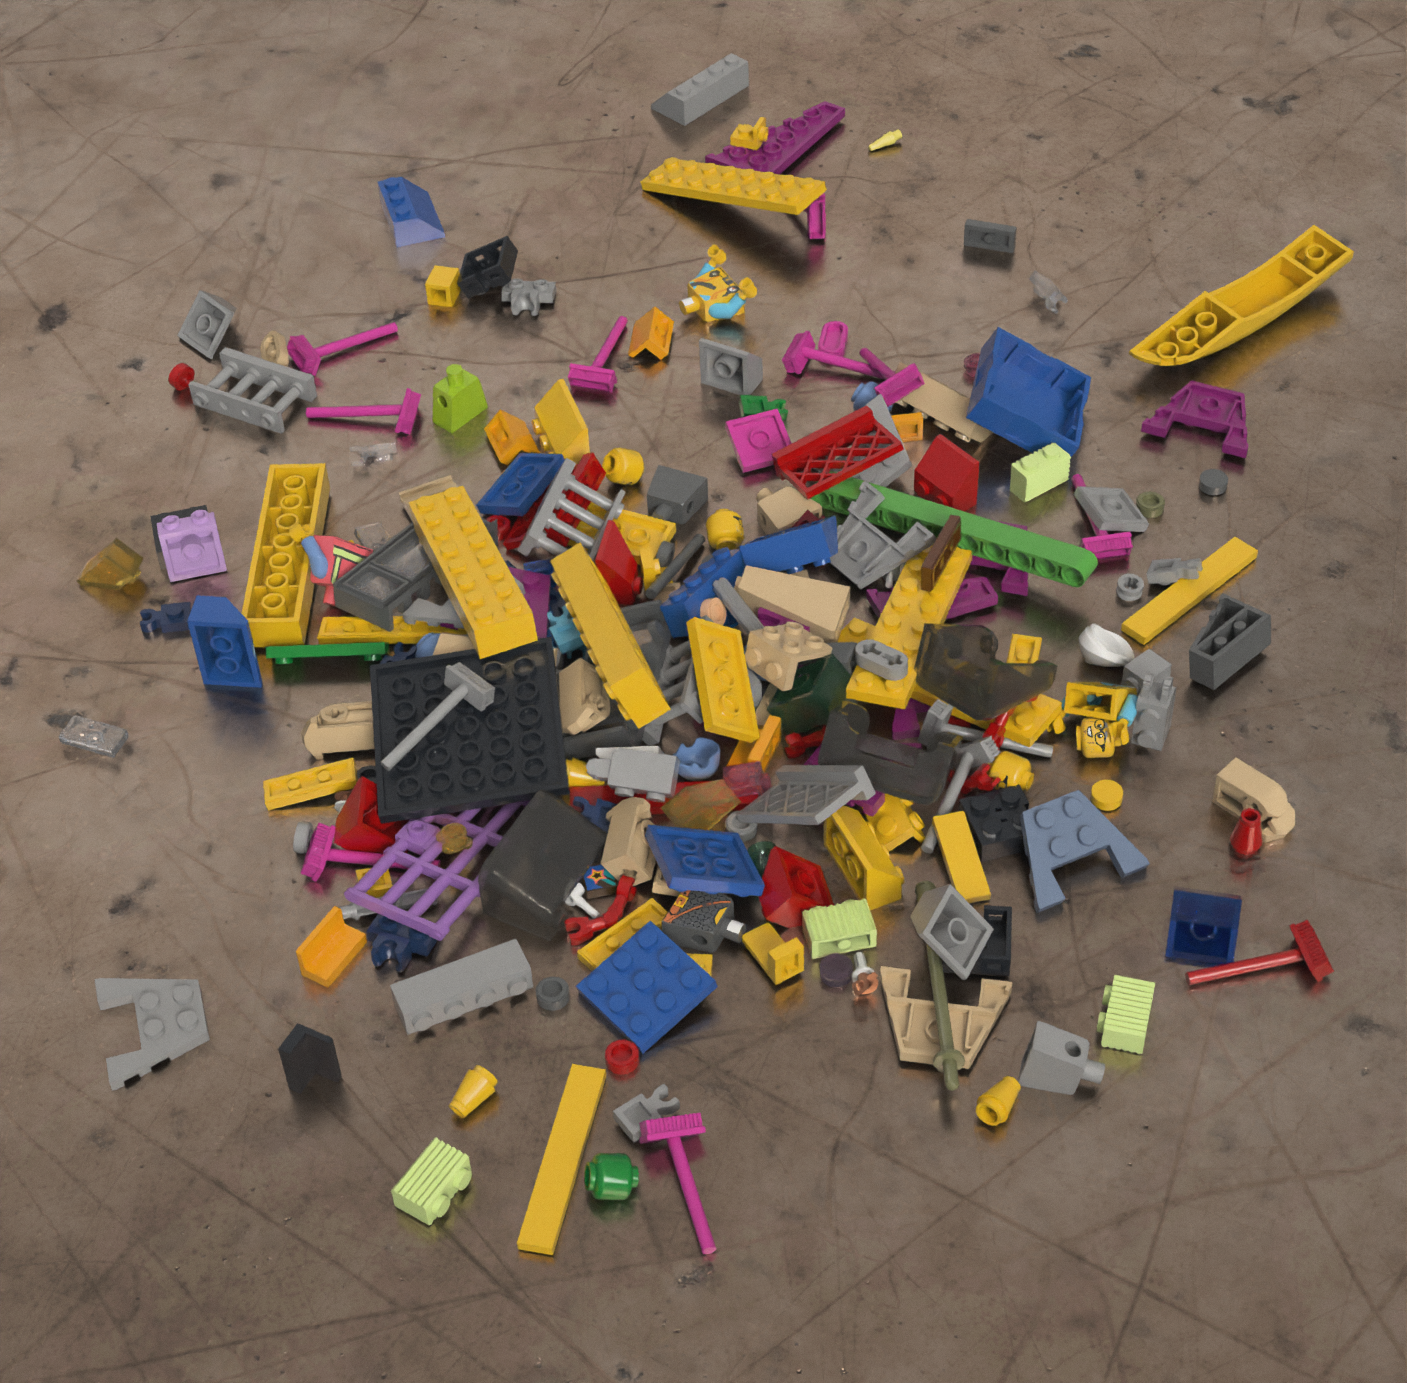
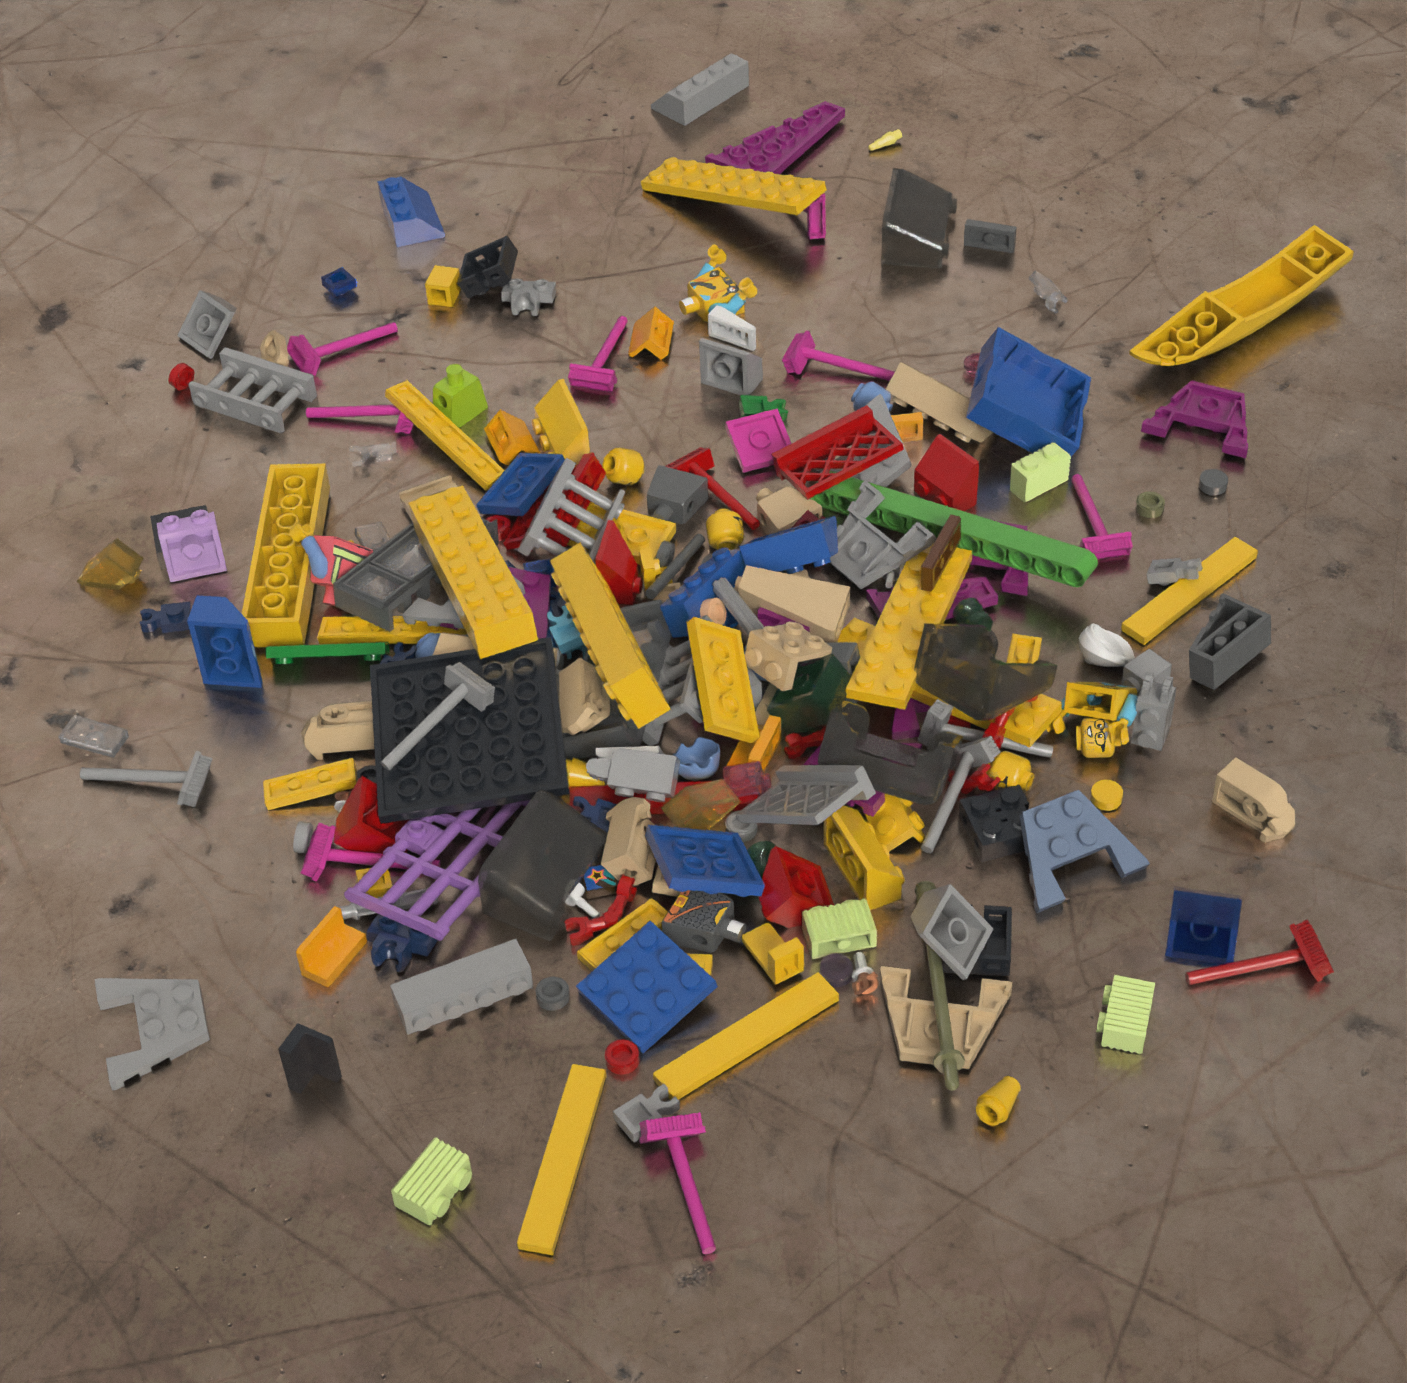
clear yellow plate [436,823,473,854] -> none
yellow cone [448,1065,498,1118] -> none
green head [584,1153,639,1200] -> none
yellow bracket [730,117,769,150] -> none
dark pink tile [818,321,848,357] -> none
light grey beam [855,640,908,681] -> none
dark pink piece [859,348,925,407] -> none
yellow tile [932,811,991,904] -> none
light grey torso [1018,1021,1105,1095] -> none
light grey tile [1073,486,1149,532] -> none
light grey bush [1116,574,1144,601] -> none
red cone [1230,808,1263,855] -> none
none -> light grey piece [80,751,212,807]
none -> clear blue plate [321,267,357,297]
none -> yellow tile [385,380,505,491]
none -> yellow tile [653,972,839,1100]
none -> red piece [665,447,760,530]
none -> white slope [708,305,756,351]
none -> clear smoke windscreen [881,168,957,269]
none -> clear green wheel [953,598,993,639]

